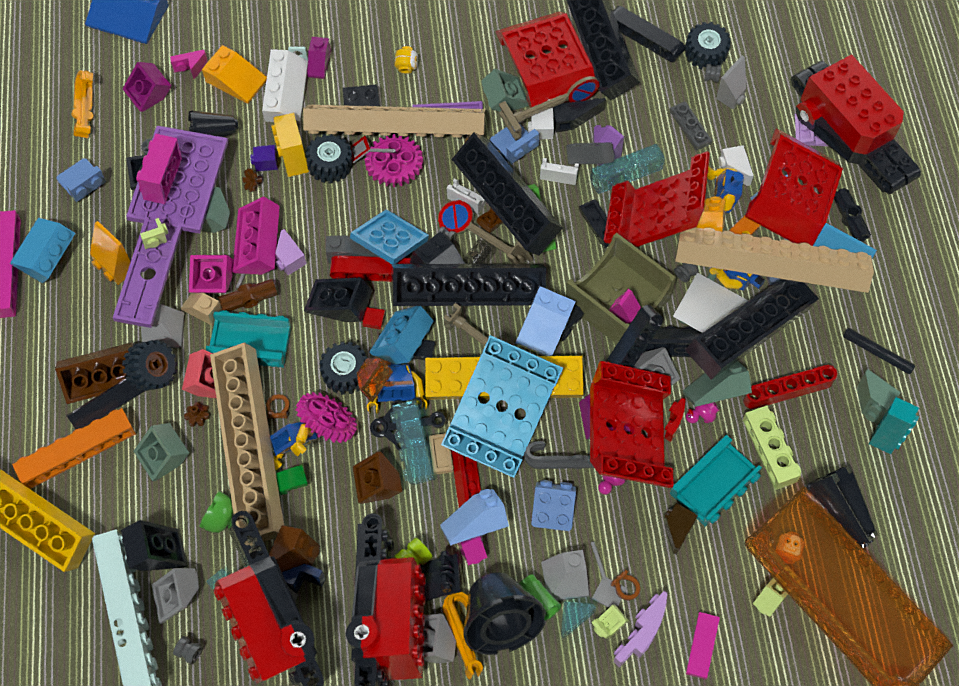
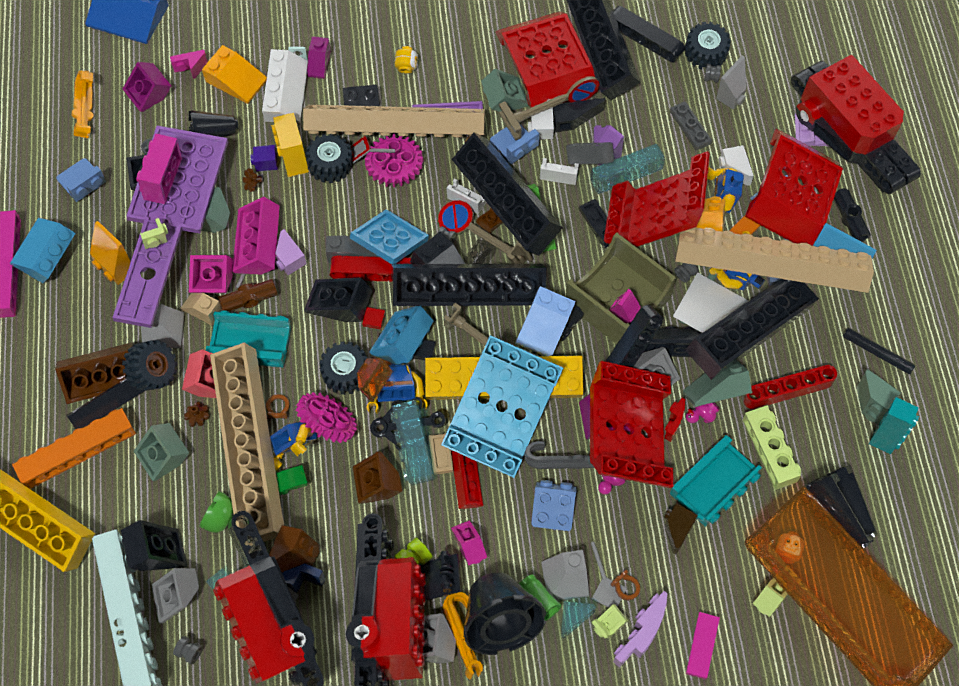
light blue slope [440,489,509,545] -> none

